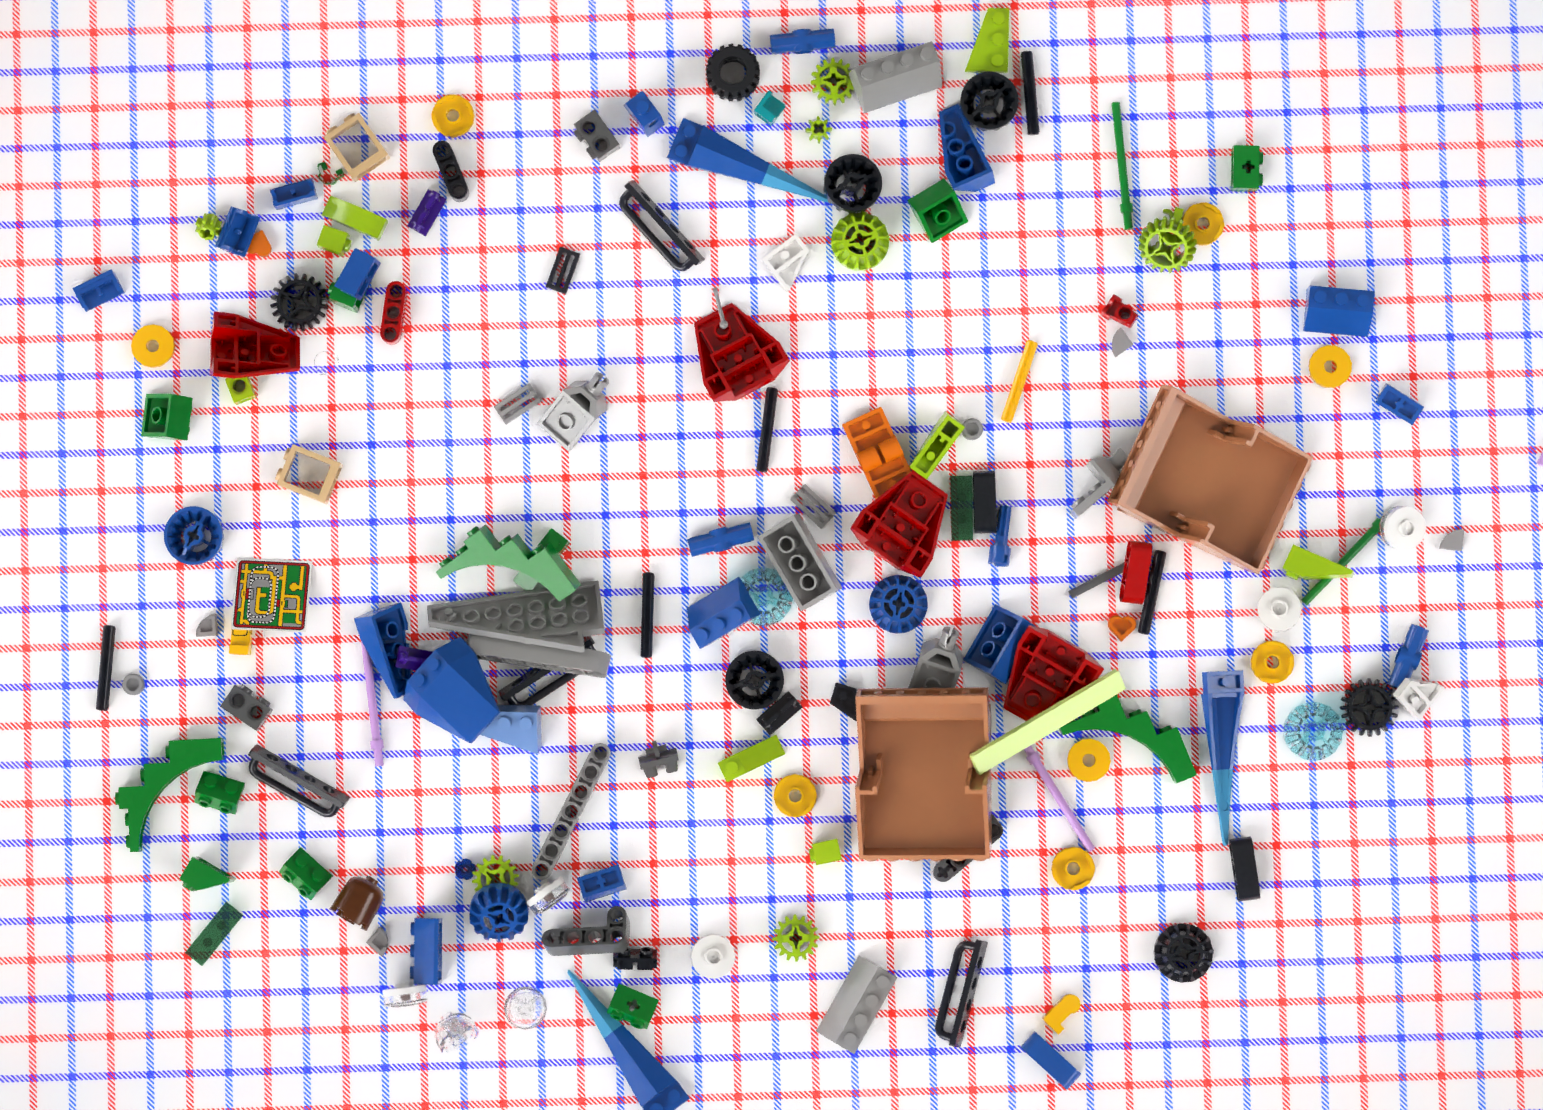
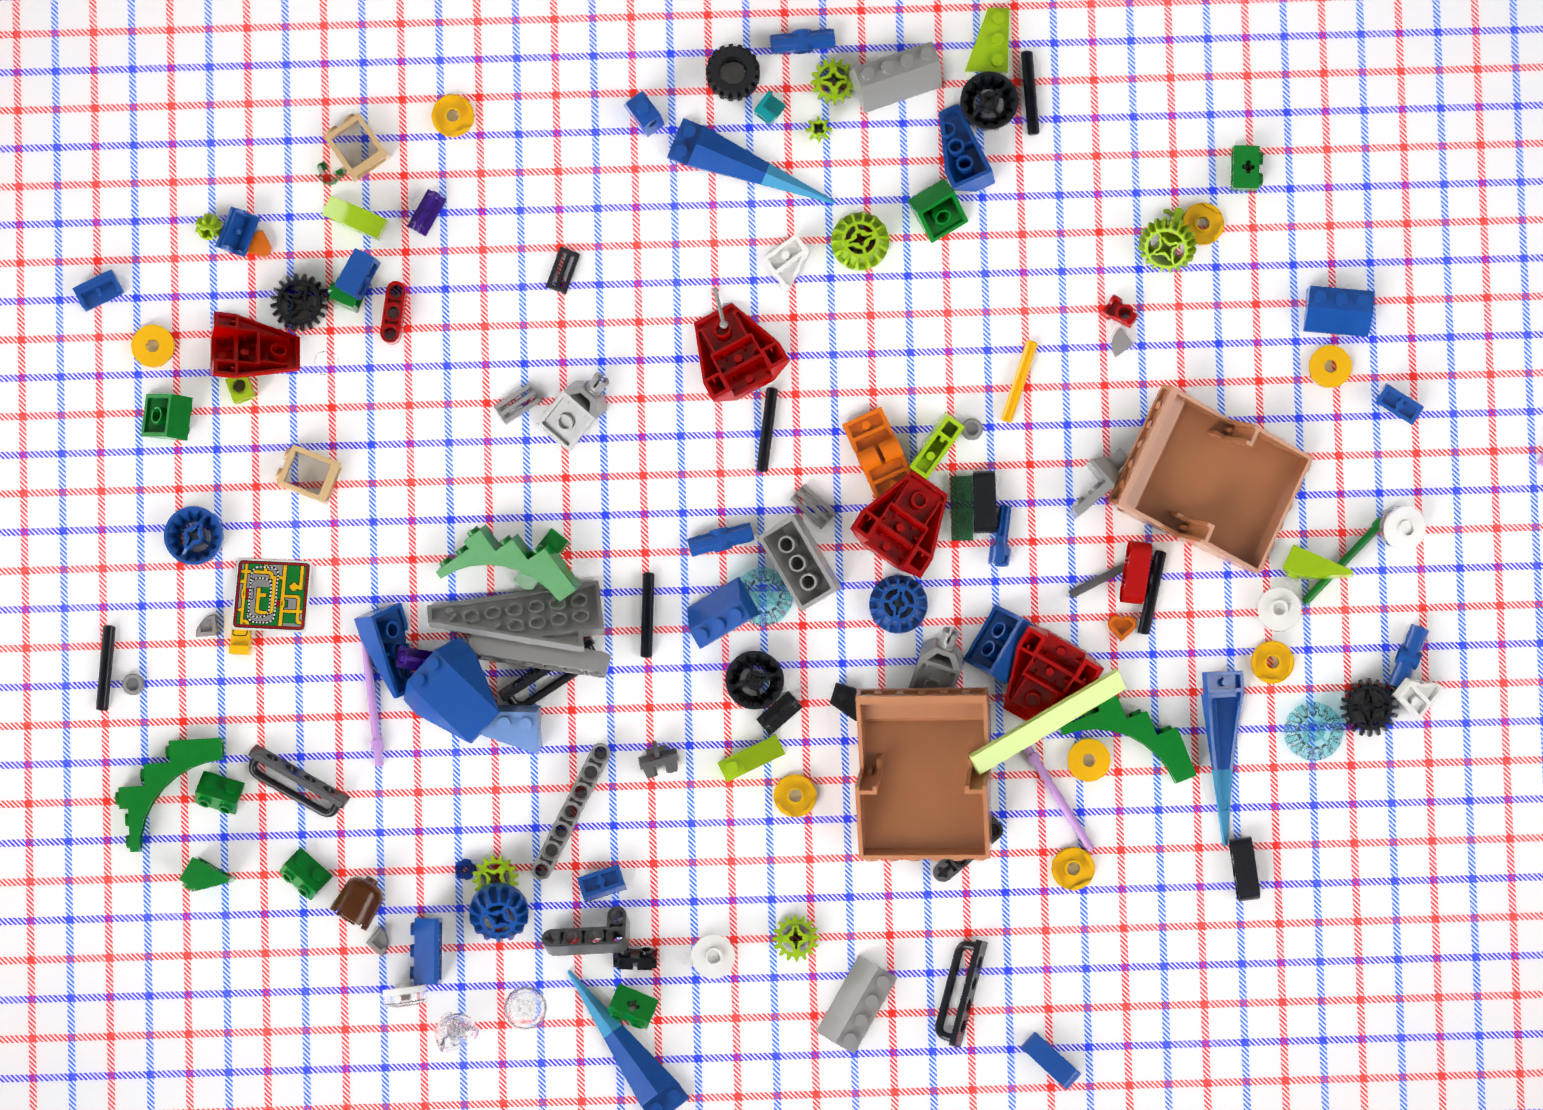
clear green tile [185,901,244,966] -> none
dark grey brick [220,684,273,731] -> none
blue hinge [270,178,318,210] -> none
lime brick [317,225,352,256] -> none
black beam [432,140,469,203] -> none
clear piece [526,877,571,916] -> none
dark grey brick [573,109,620,162] -> none
black piece [619,180,705,271] -> none
lime brick [808,839,842,865] -> none
black gear [823,154,882,214] -> none
yellow leg [1042,994,1081,1035] -> none
green bar [1111,102,1133,230] -> none
black gear [1153,923,1214,983] -> none
light grey tile [1439,529,1464,551] -> none

